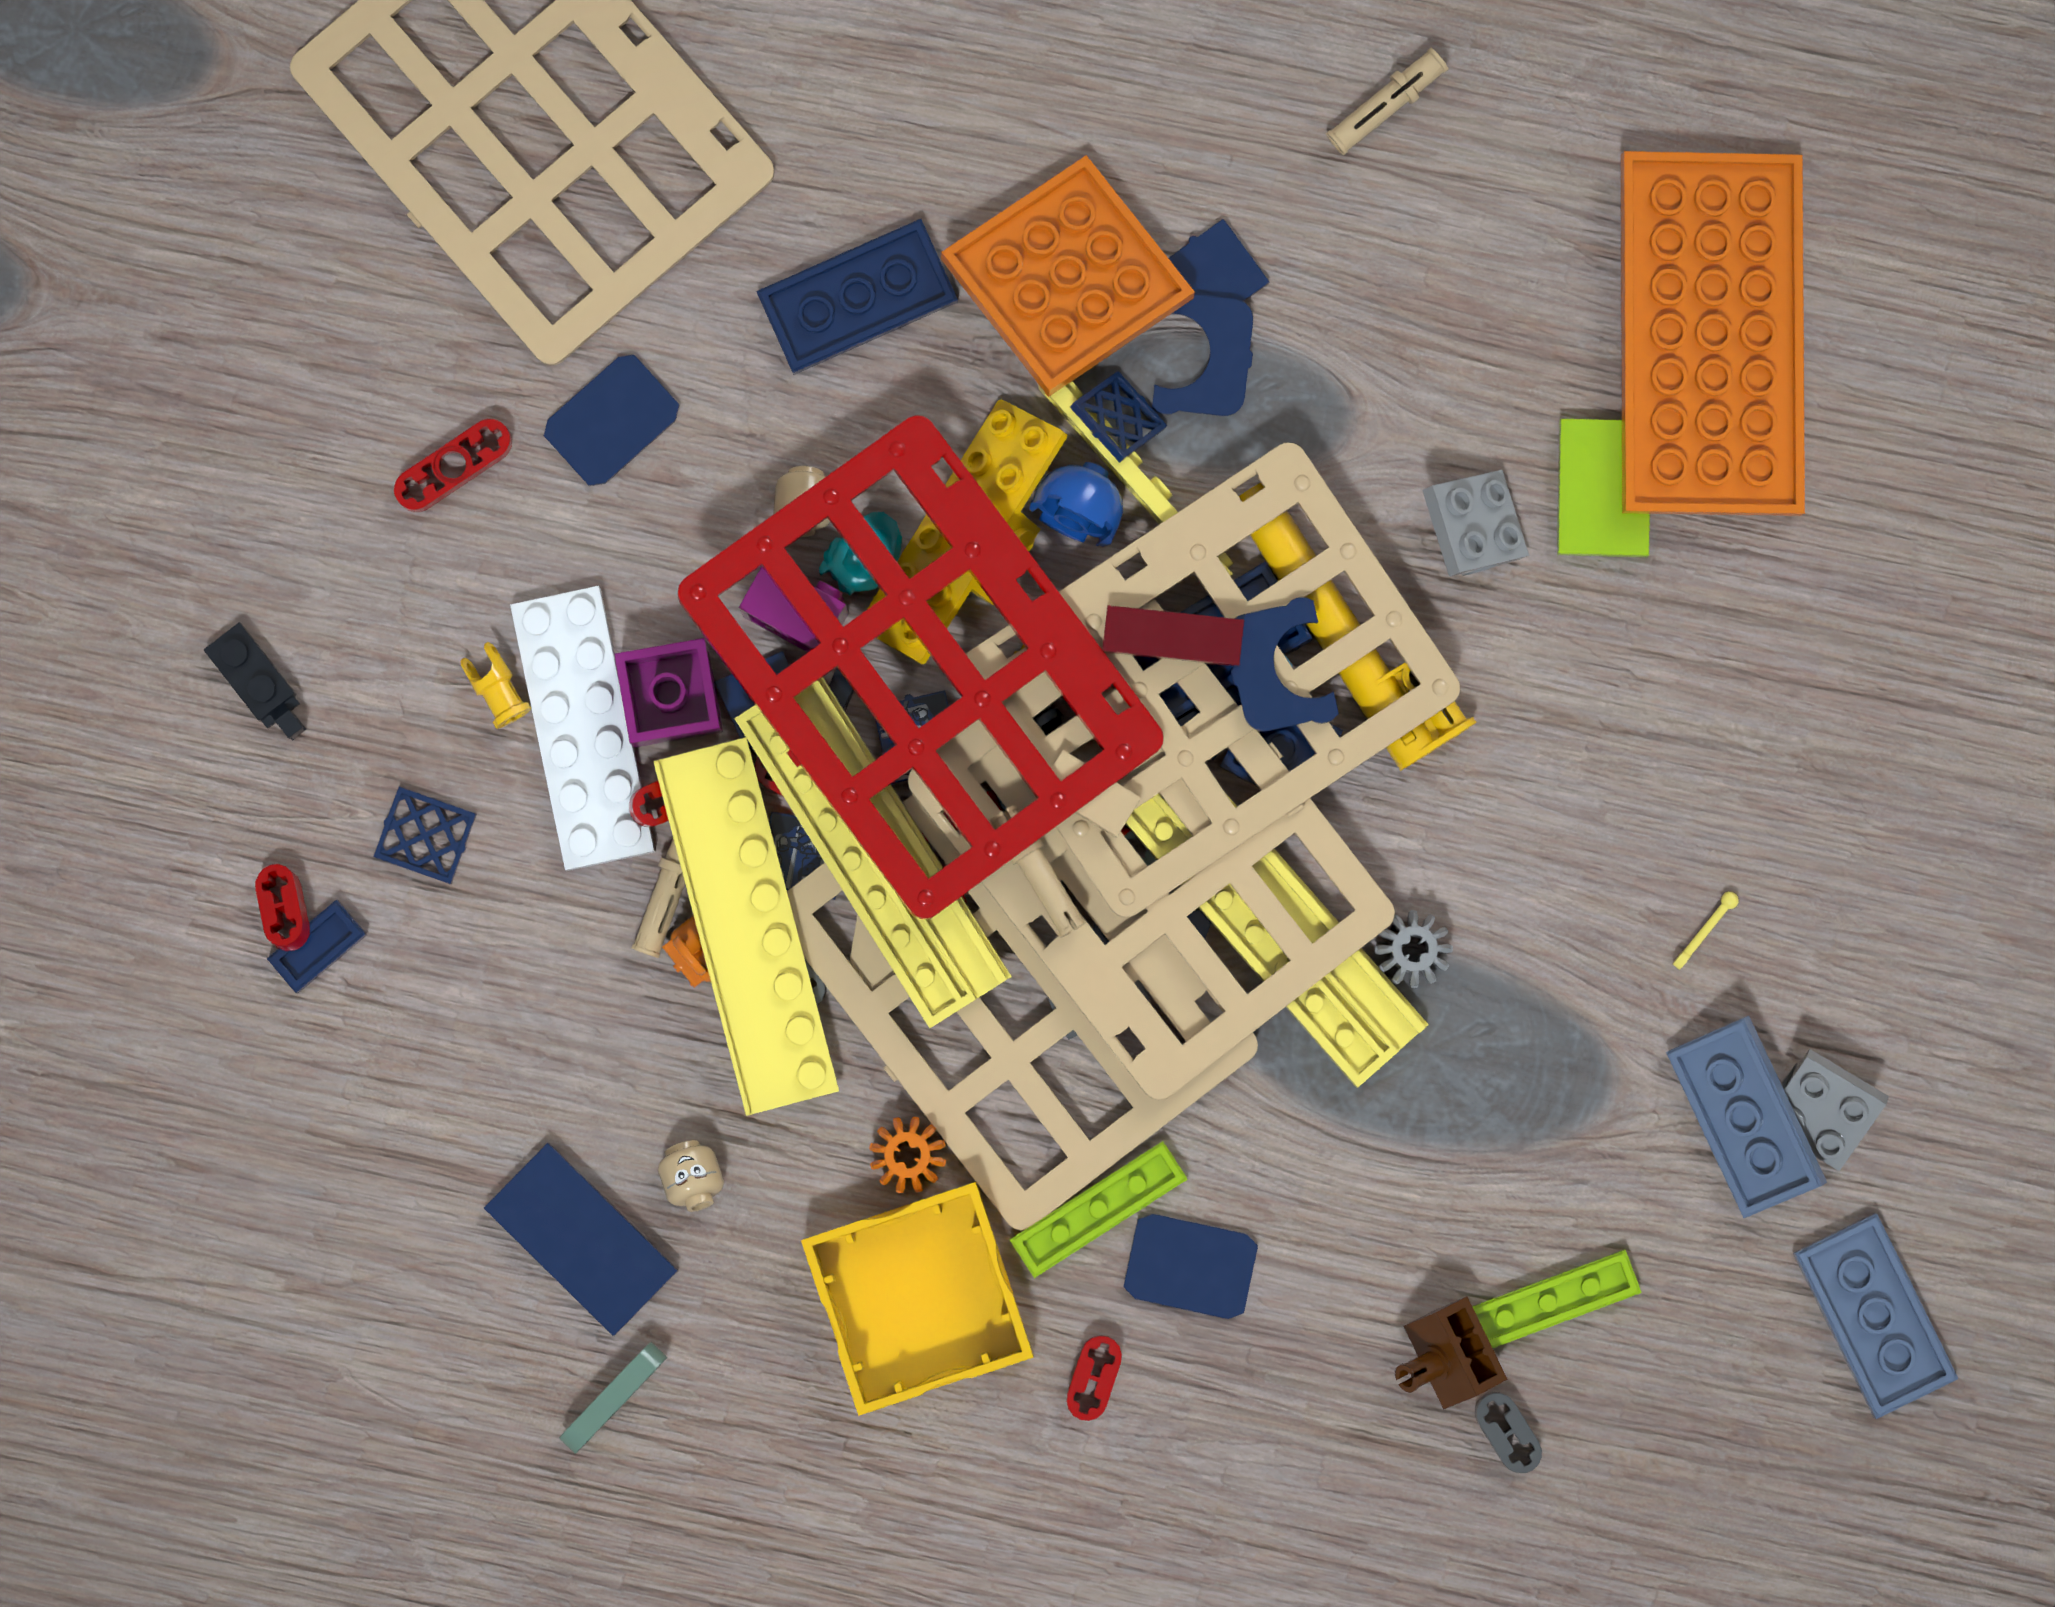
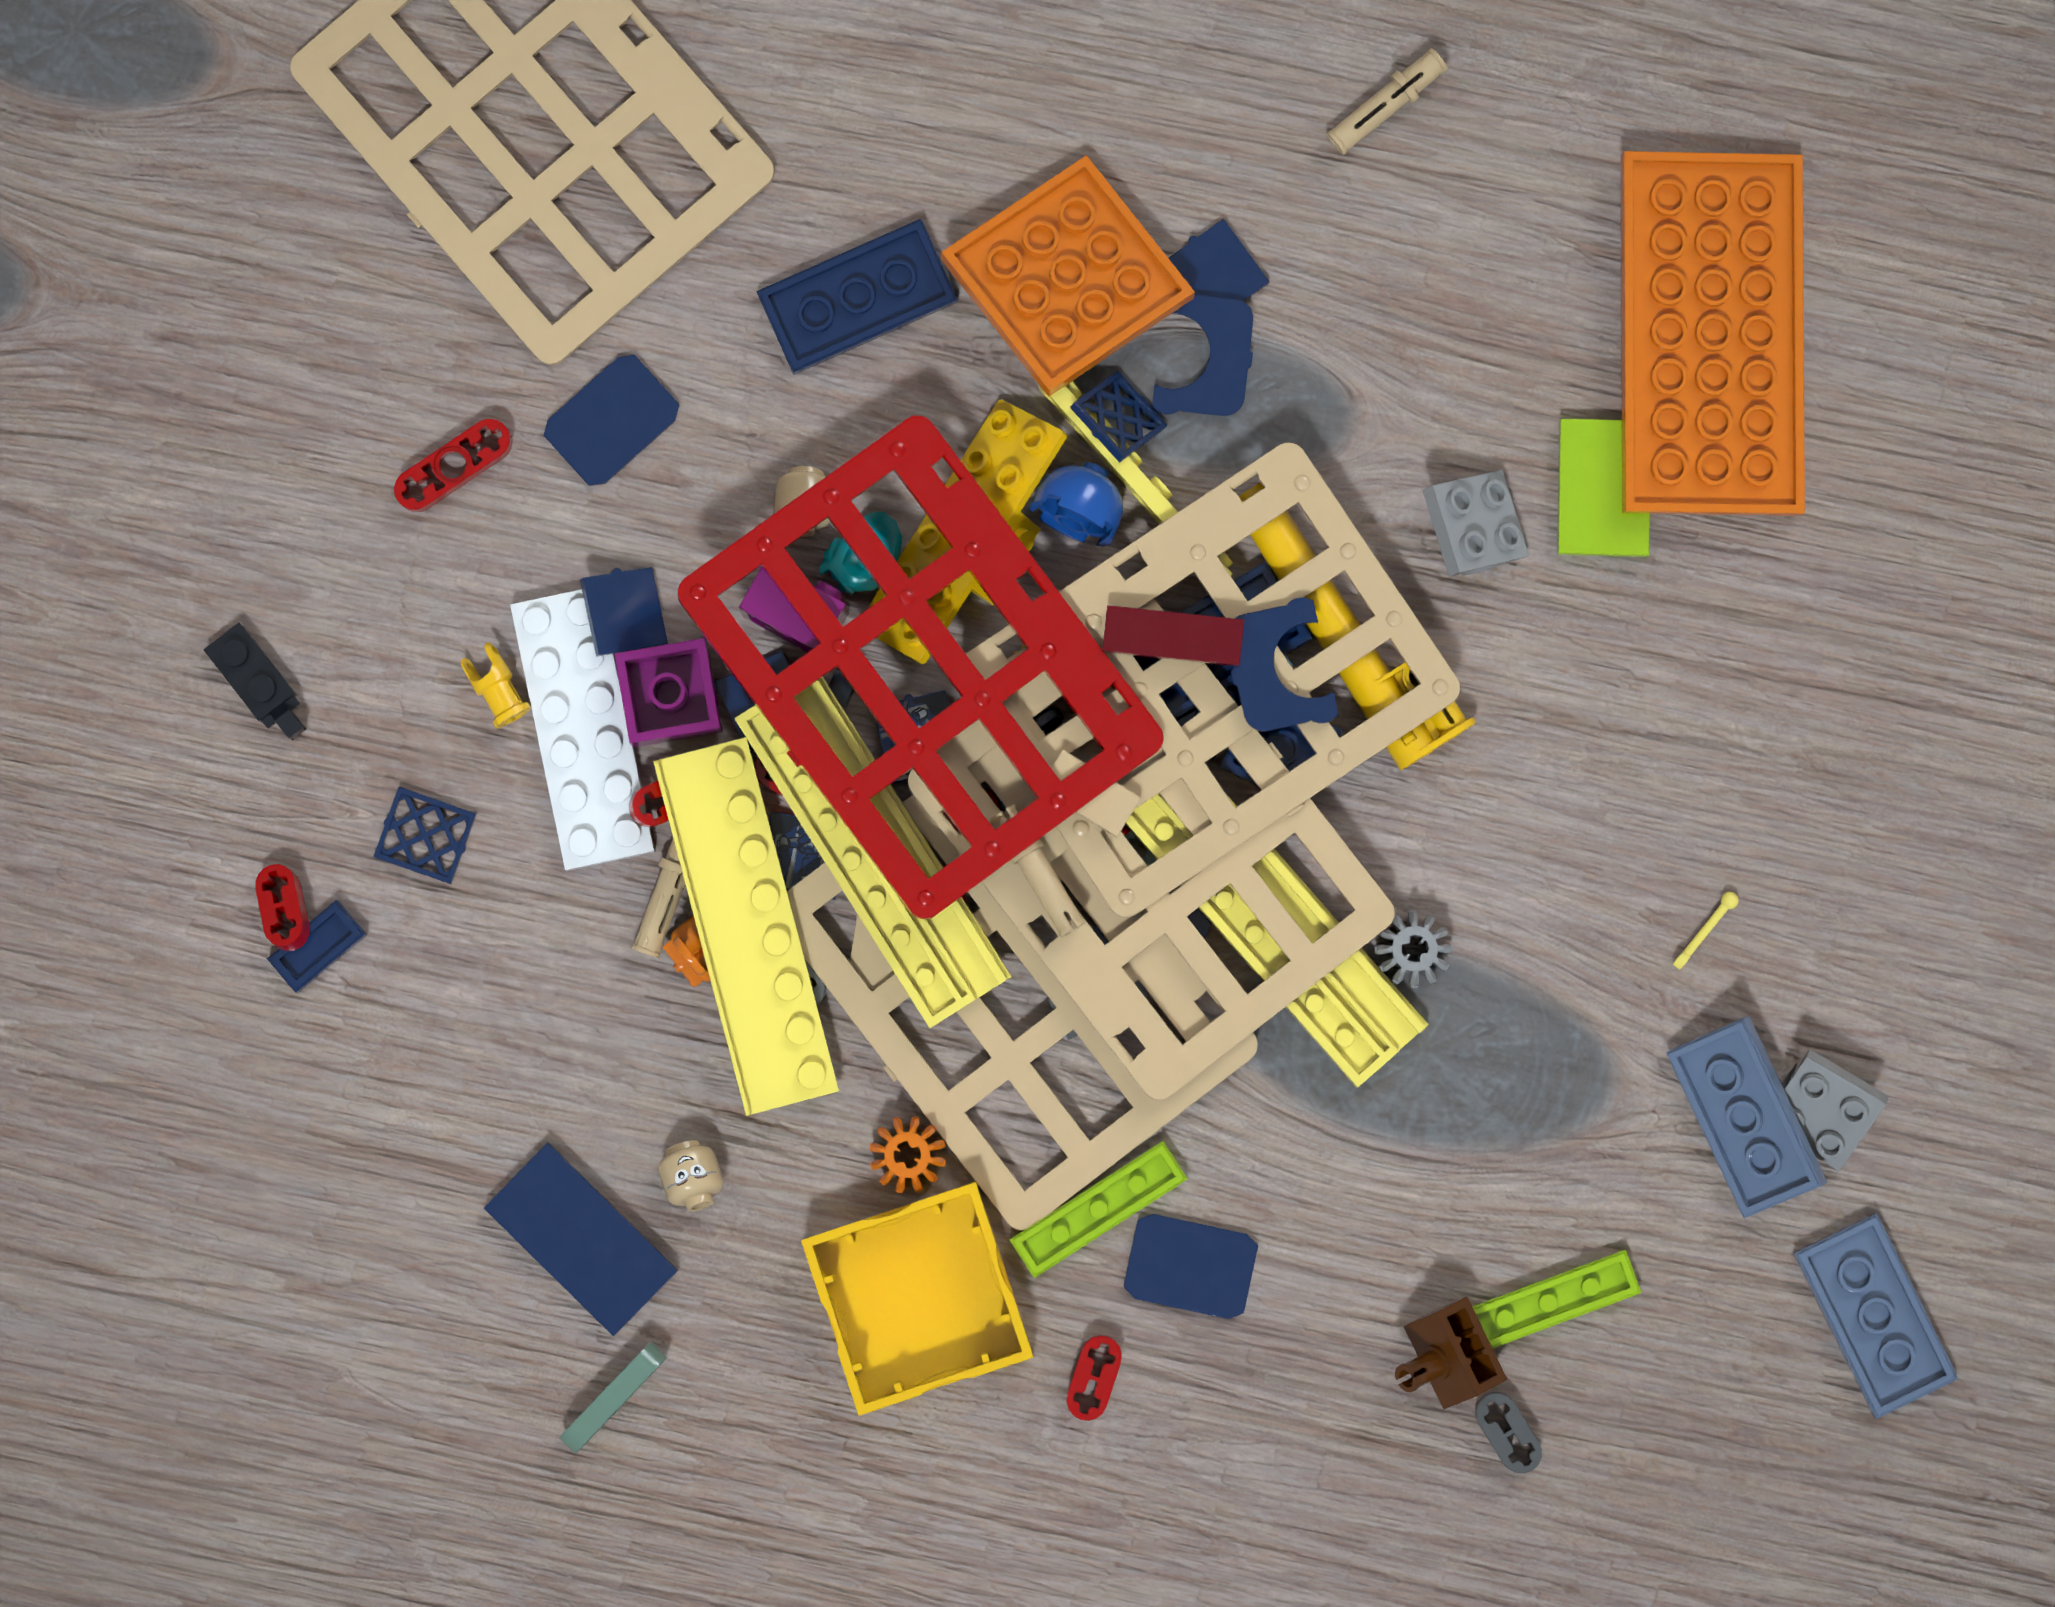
none -> dark blue piece [580,567,668,657]

